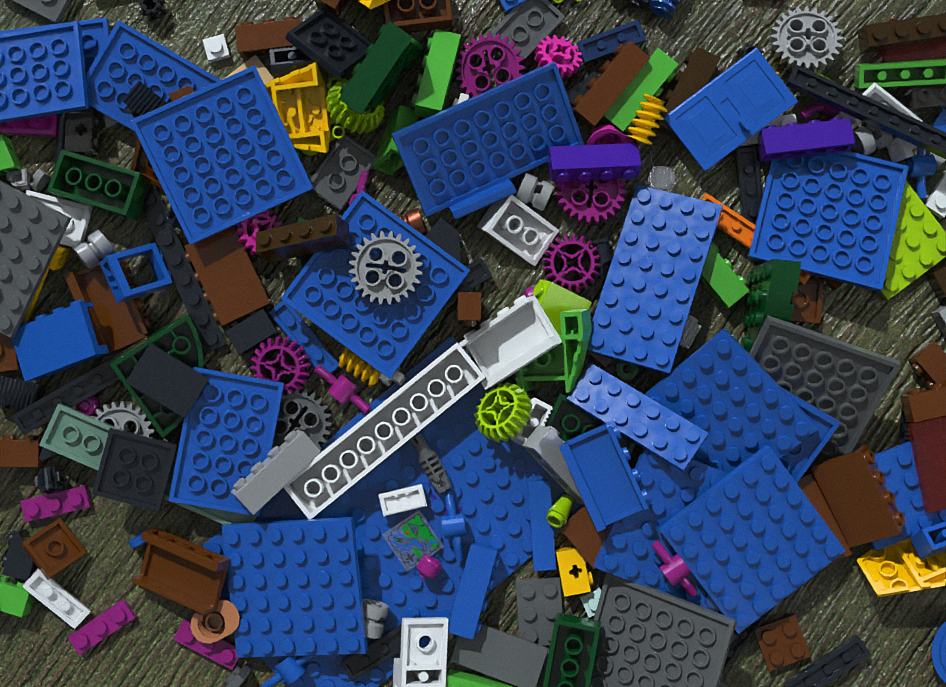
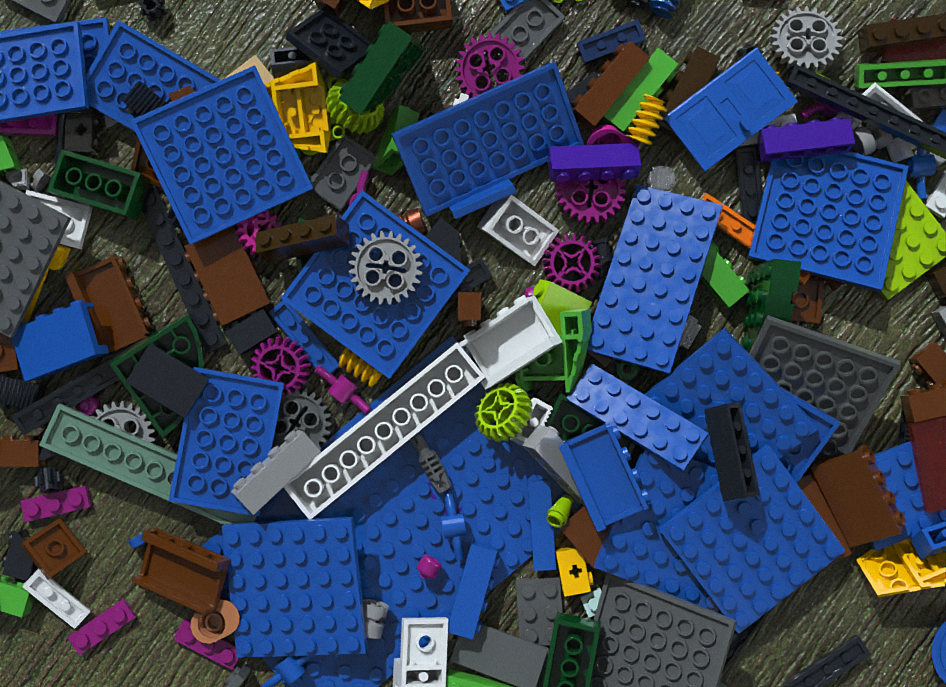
light grey wheel [72,230,116,271] -> none
black plate [92,427,178,511] -> none
blue window [100,242,172,304] -> none
white plate [203,34,231,63] -> none
reddish brown brick [235,16,302,58] -> none
black tile [340,614,426,682] -> none
white tile [379,366,406,387] -> none
white plate [379,484,427,516] -> none
tile [382,509,444,572] -> none
bright green brick [412,29,461,118] -> none
light grey wheel [516,173,555,211] -> none
dark pink gear [534,35,582,79] -> none
magenta piece [651,540,697,597] -> none
reddish brown plate [754,613,811,672] -> none
none -> black brick [704,403,760,501]

